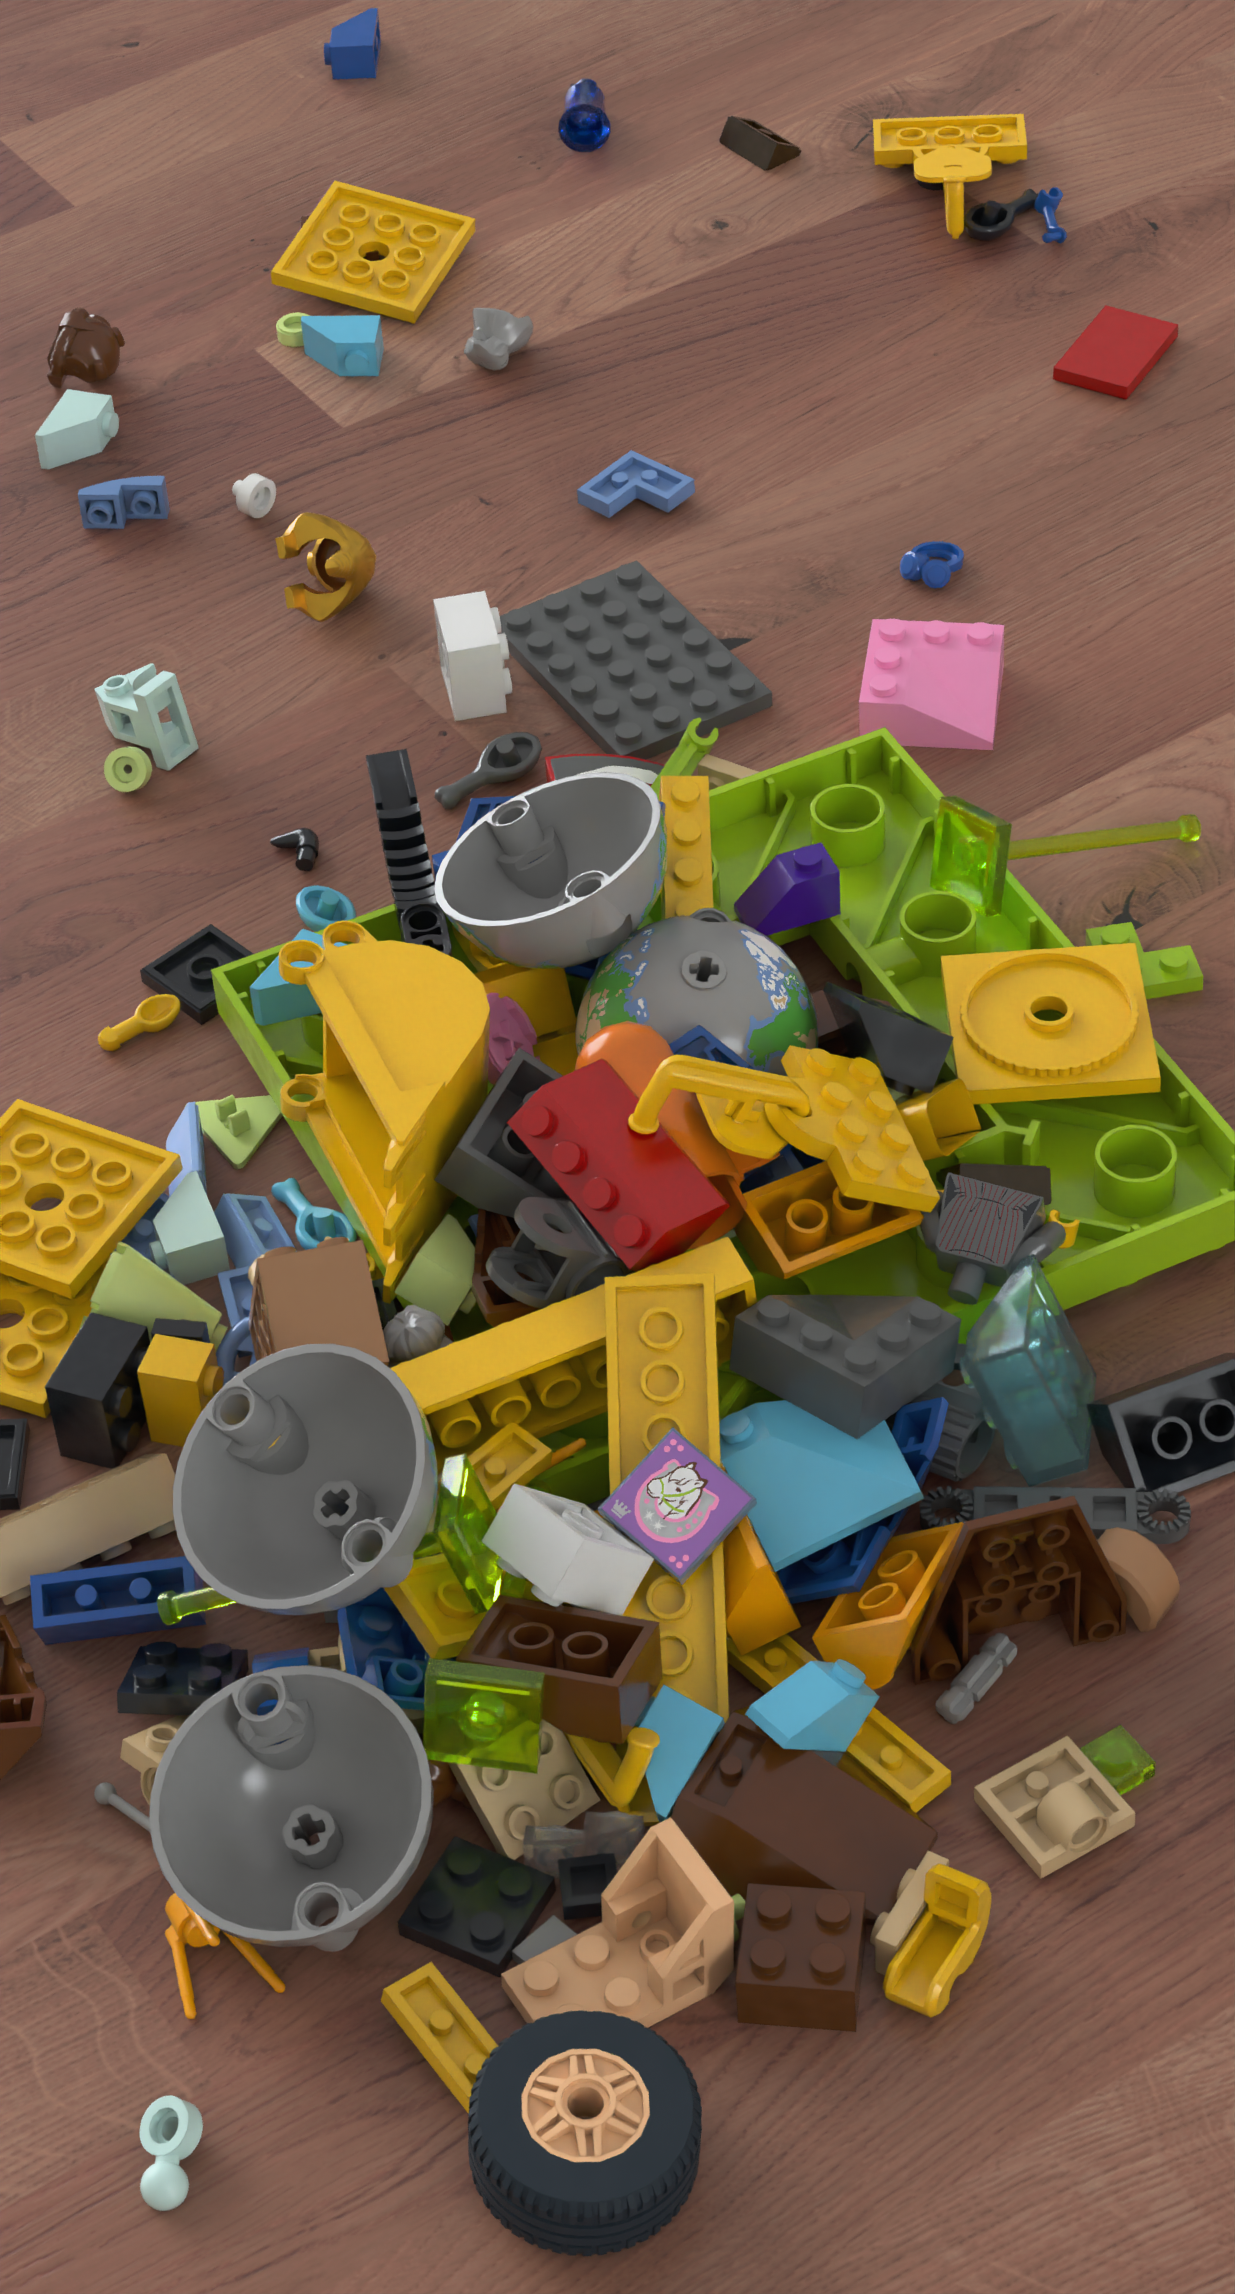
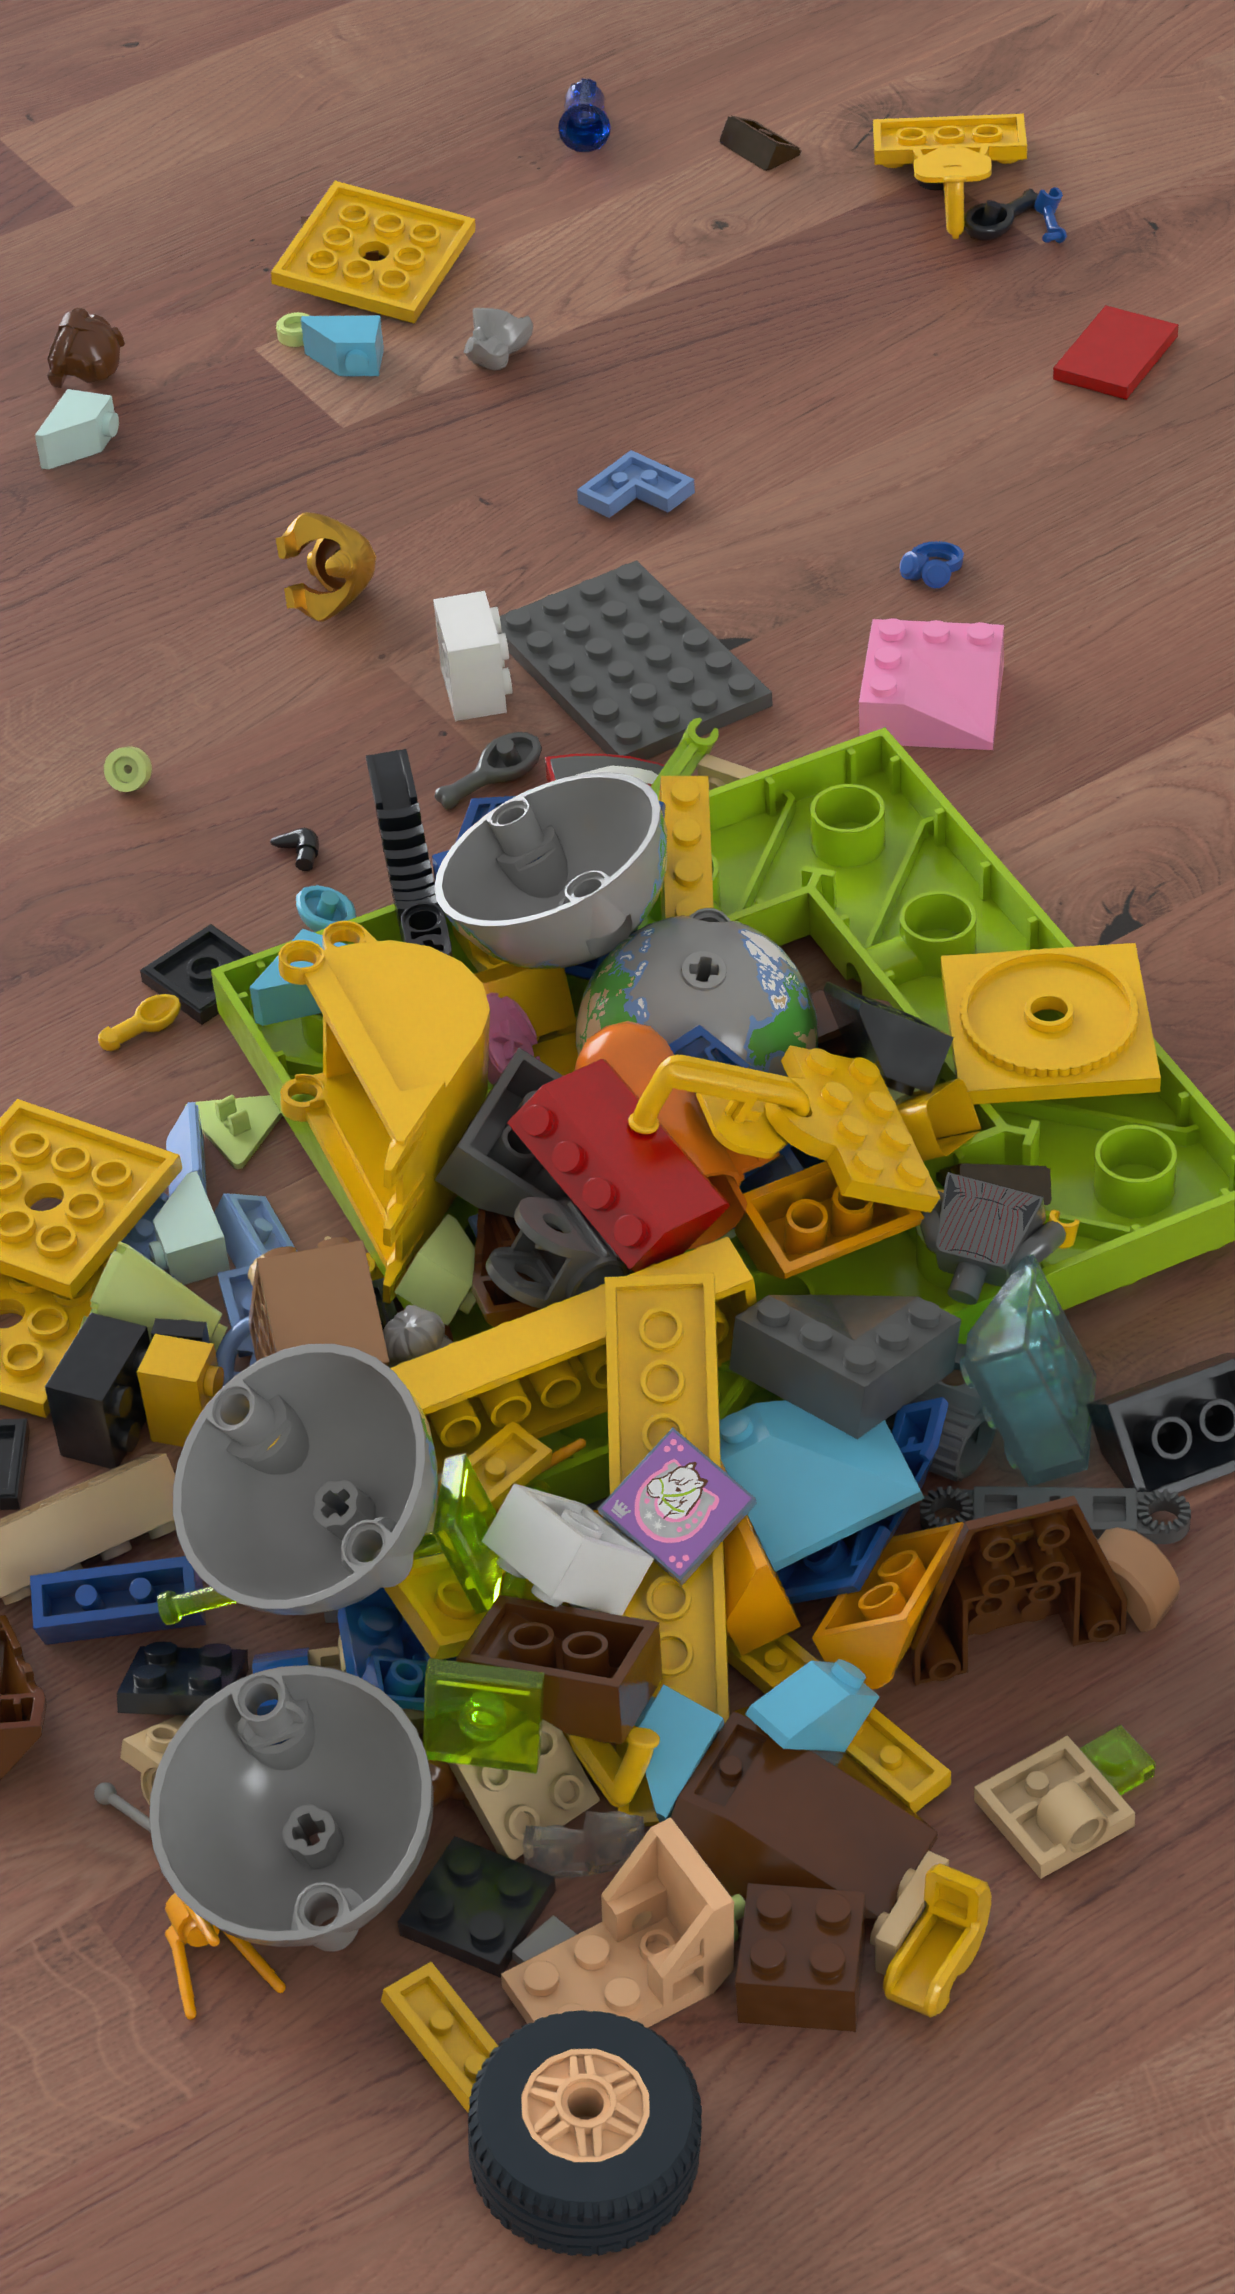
medium blue slope [78,476,170,529] -> none
light aqua tile [94,663,199,771] -> none
light aqua plate [140,2096,203,2211] -> none
white tile [232,473,276,518] -> none
medium azure piece [271,1178,357,1250] -> none
blue slope [324,8,381,79] -> none
black plate [557,1852,617,1920] -> none
dark purple slope [734,842,841,936] -> none
clear neon green tile [930,795,1201,917] -> none
light grey axle [936,1633,1017,1724] -> none
lime plate [1085,922,1203,1000] -> none

